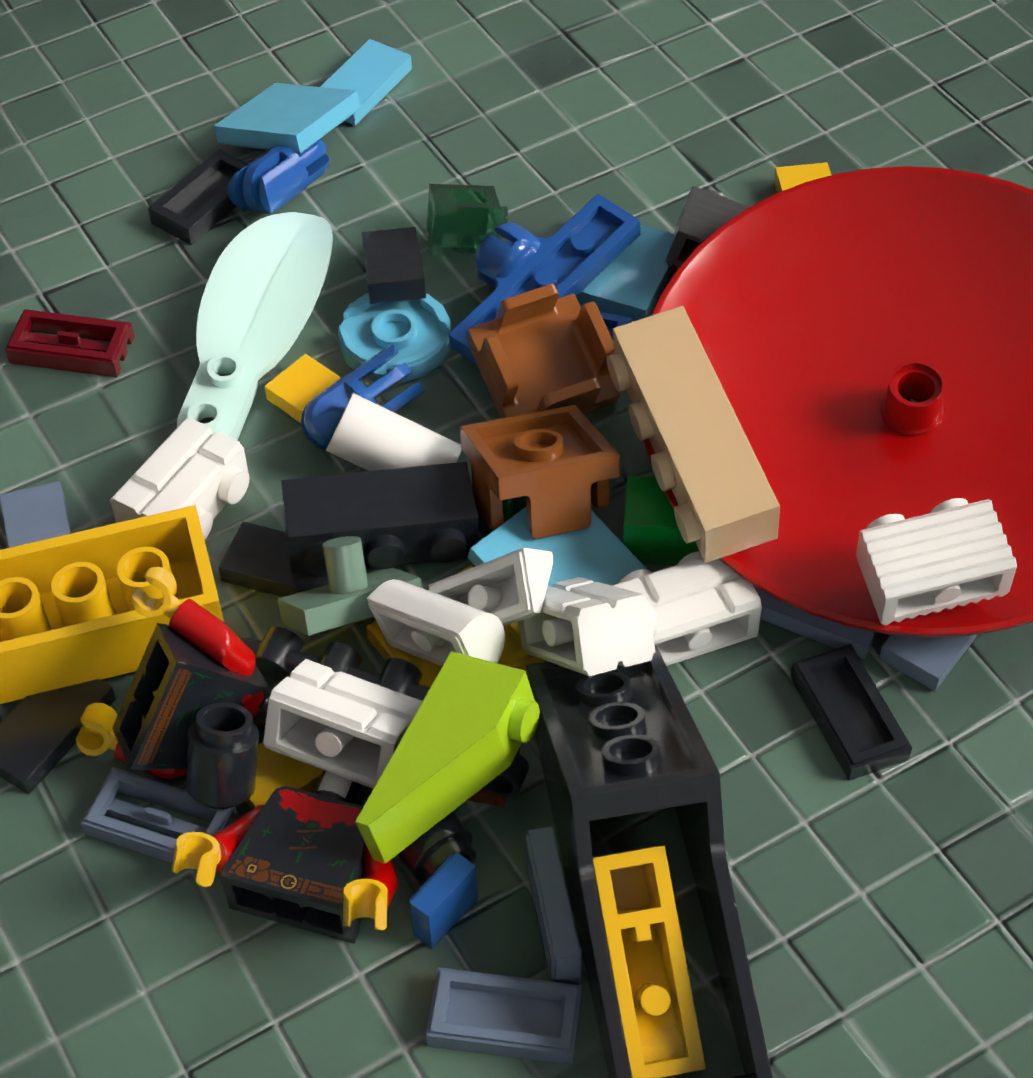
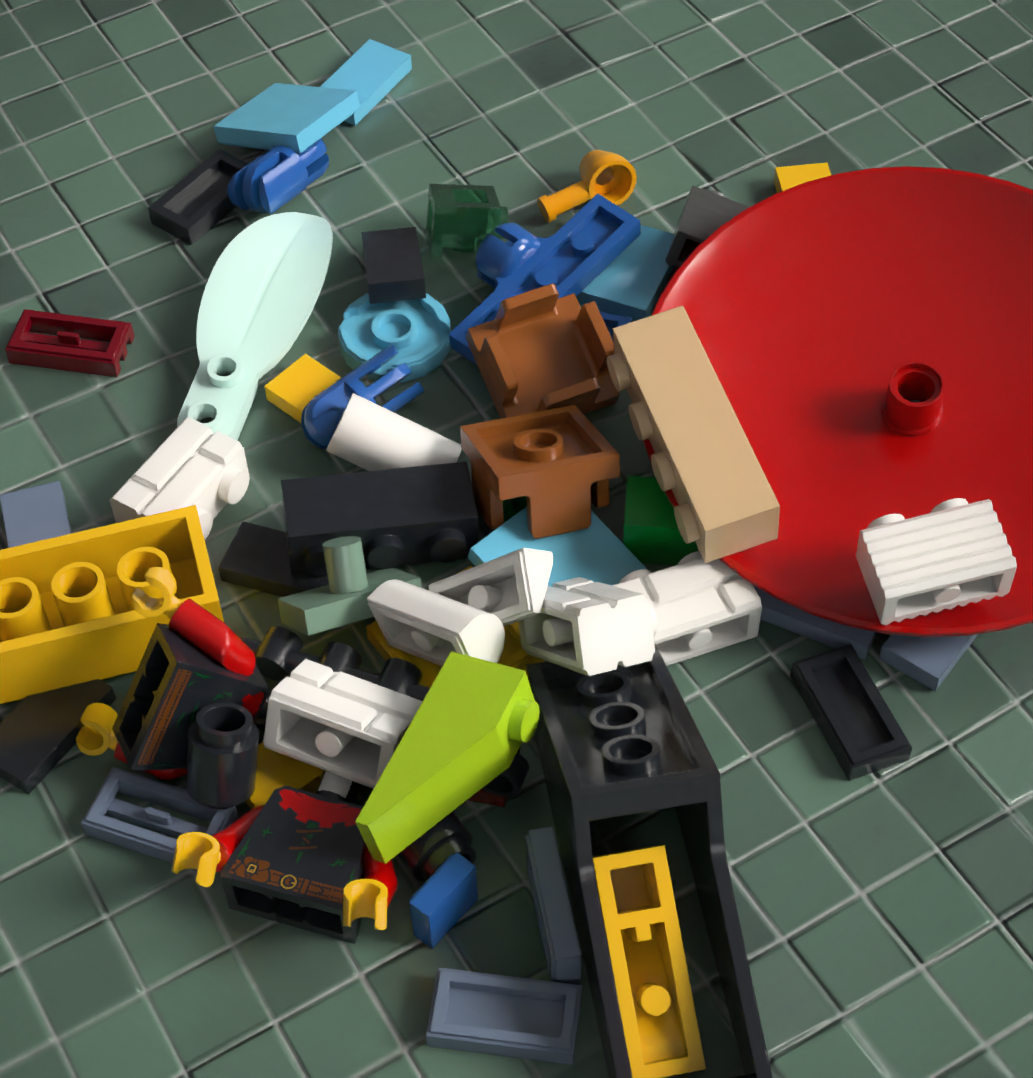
none -> light orange bar [537,150,637,223]

